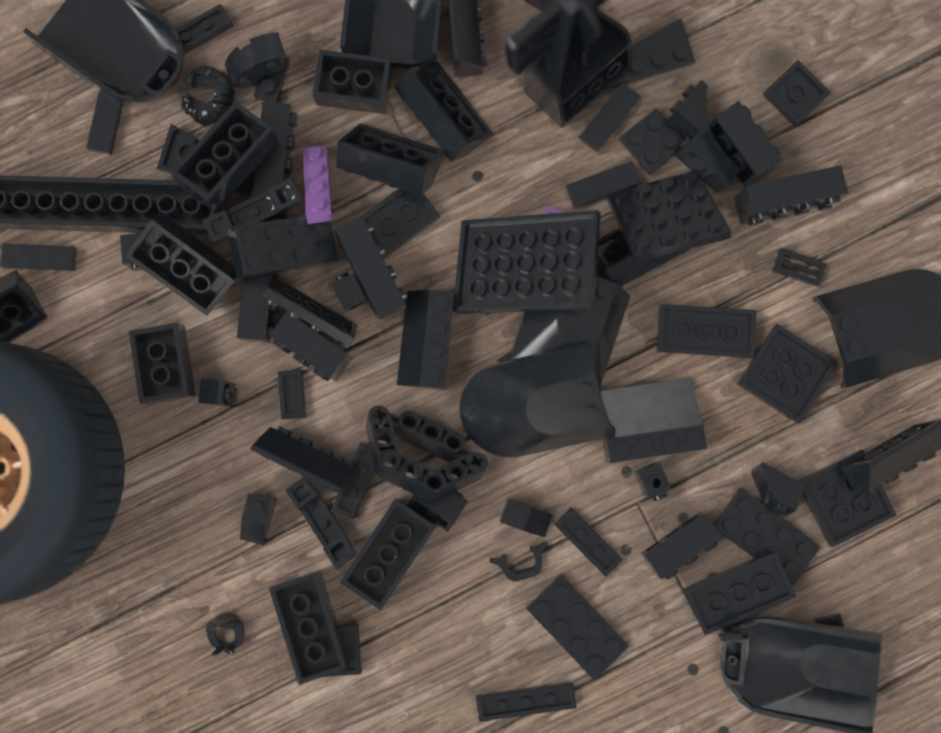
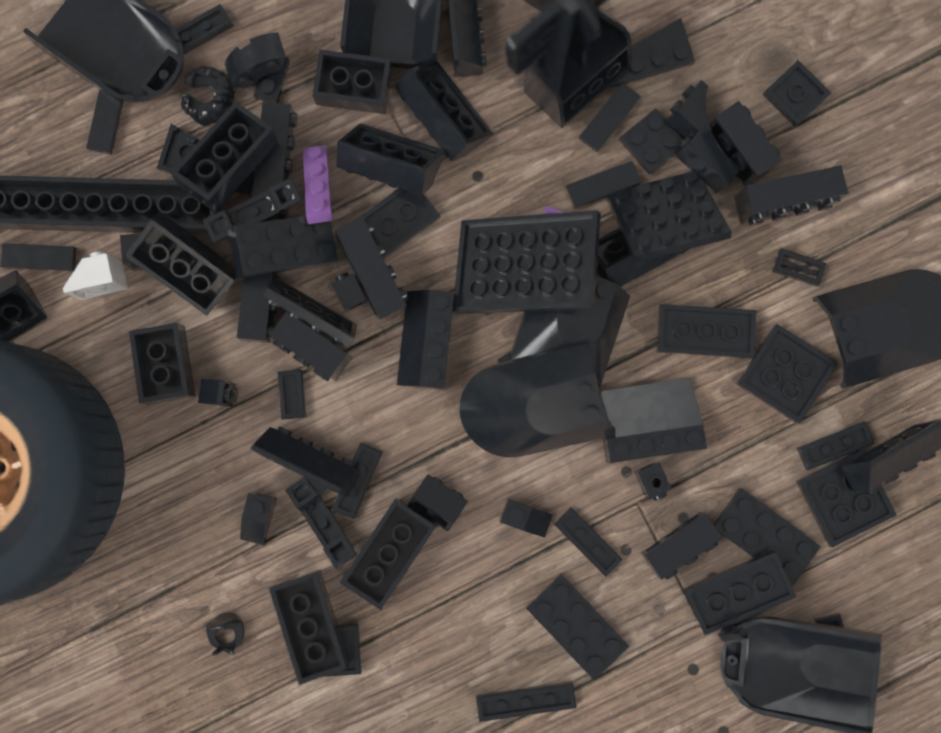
black piece [366,405,488,501] -> none
black helmet [489,542,548,582] -> none
black slope [751,462,806,516] -> none
none -> white slope [63,251,128,300]
none -> black tile [797,421,875,470]

